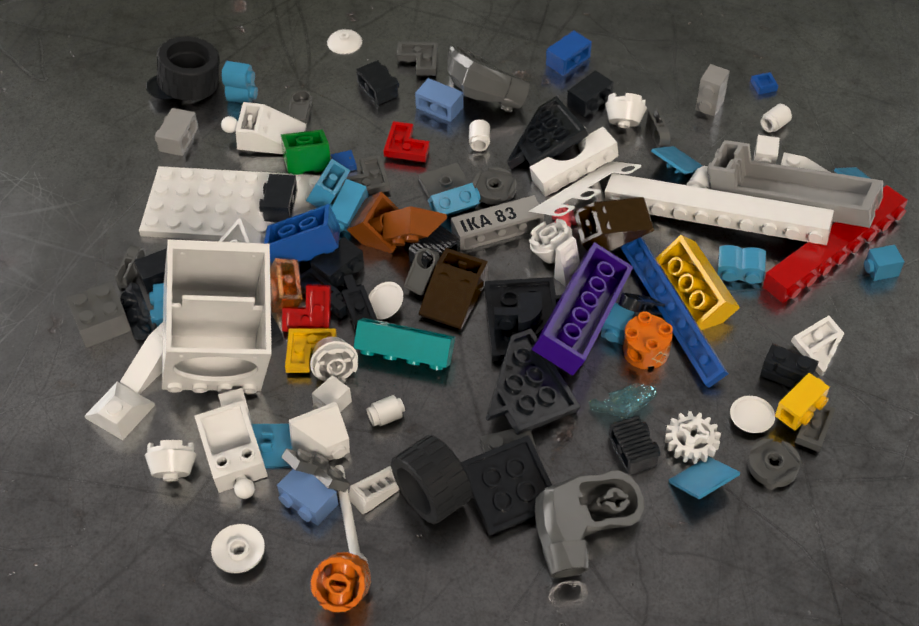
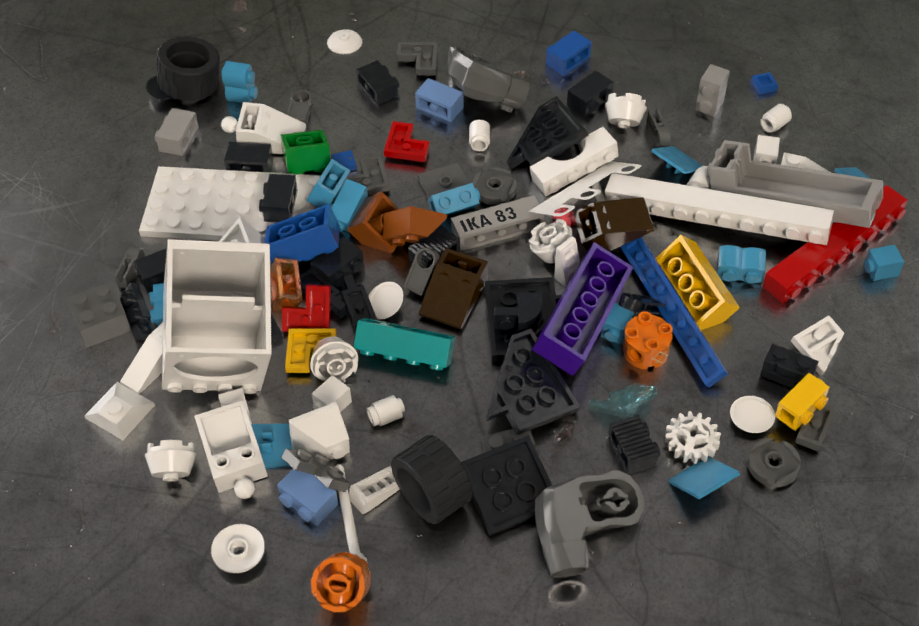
none -> black brick [224,142,274,173]

